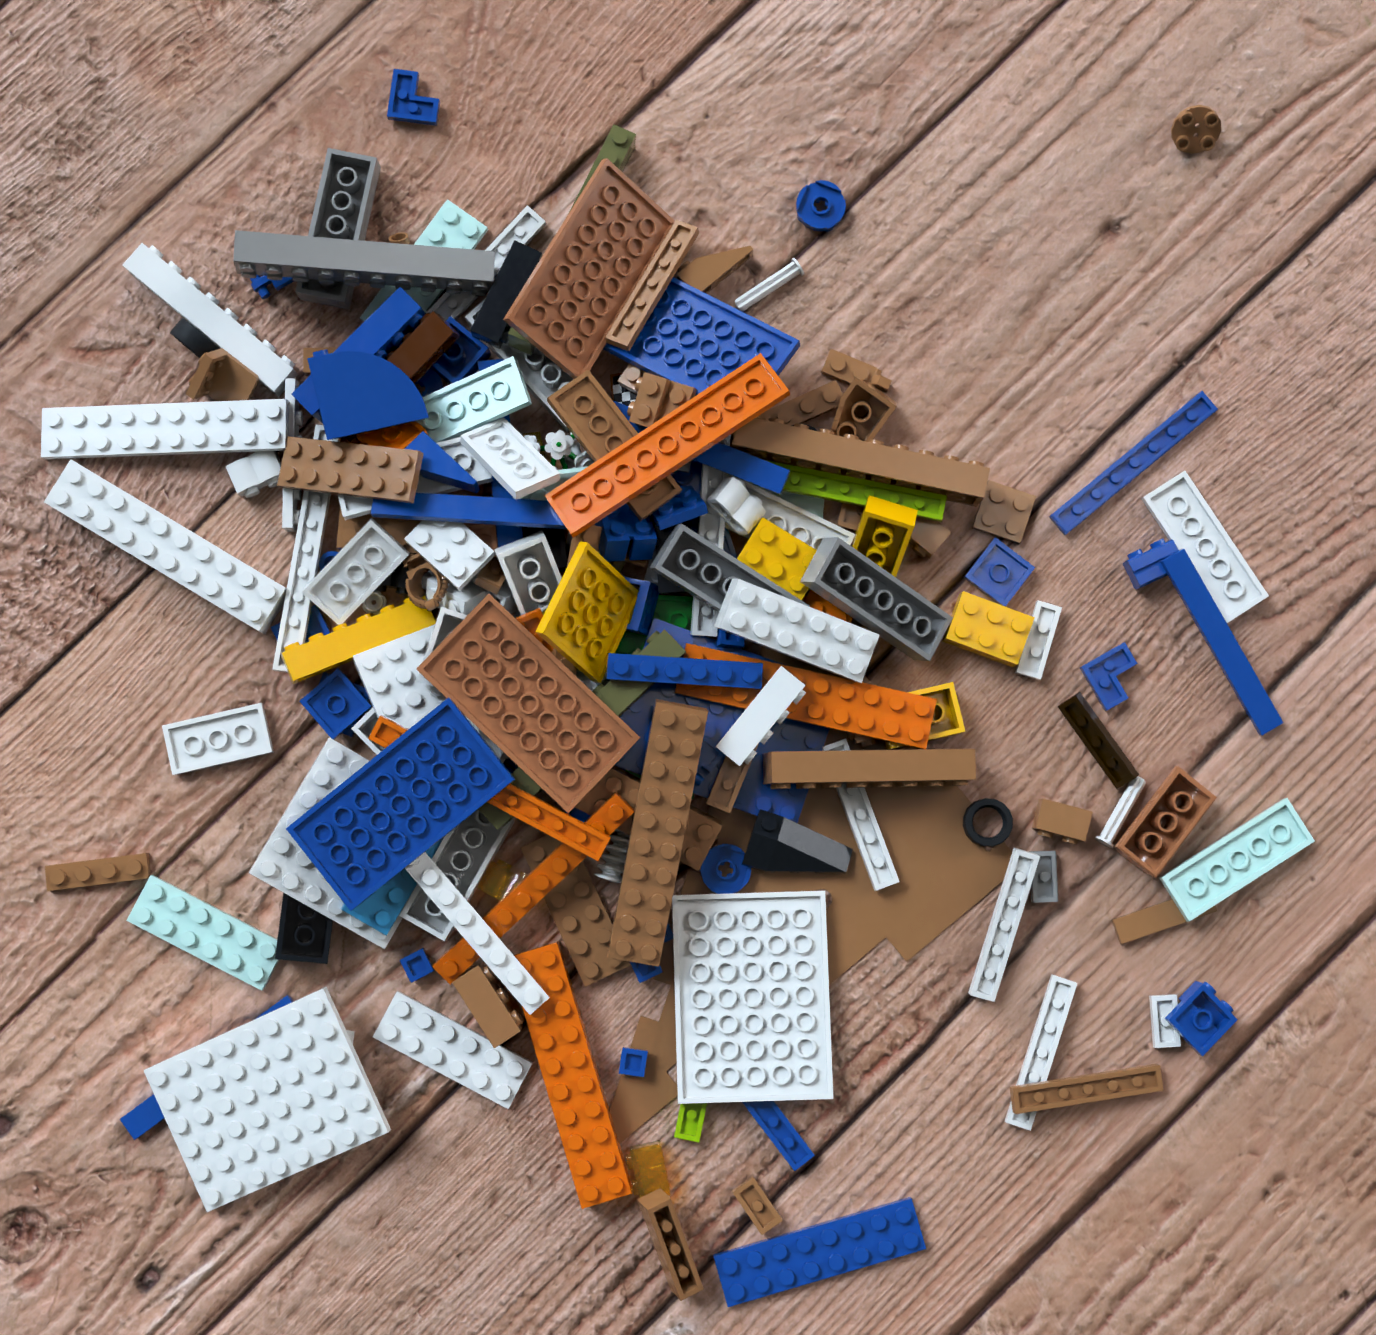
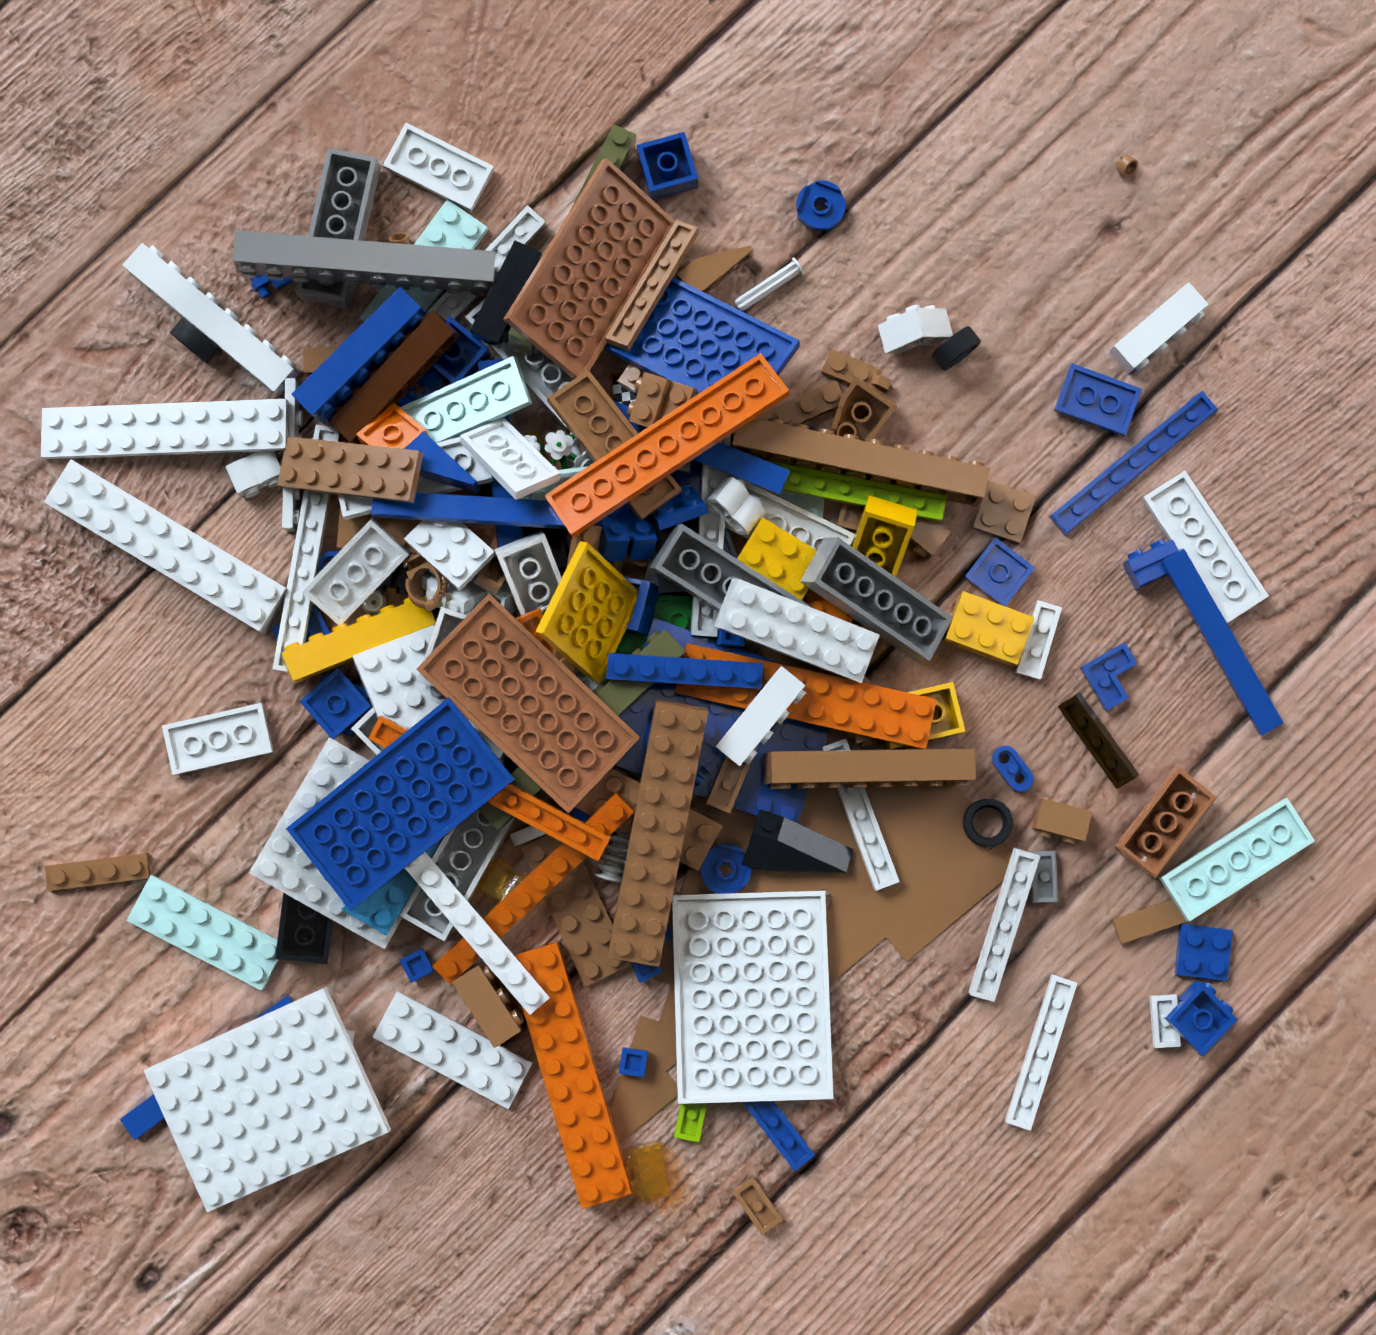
medium nougat bracket [186,348,259,401] -> none
blue brick [307,349,429,440] -> none
blue plate [387,69,440,126] -> none
medium nougat brick [637,1188,704,1301] -> none
blue plate [713,1197,926,1307] -> none
medium nougat plate [1010,1064,1163,1114] -> none
white axle [1095,776,1146,848] -> none
medium nougat plate [1171,105,1221,154] -> none
none -> white plate [383,123,494,212]
none -> white beam [510,826,546,847]
none -> blue brick [637,132,698,200]
none -> white brick [878,305,953,354]
none -> black tyre [932,326,981,371]
none -> blue plate [991,746,1033,792]
none -> blue plate [1053,363,1142,437]
none -> white brick [1109,282,1209,374]
none -> medium nougat hinge [1116,155,1138,178]
none -> blue plate [1174,924,1233,981]

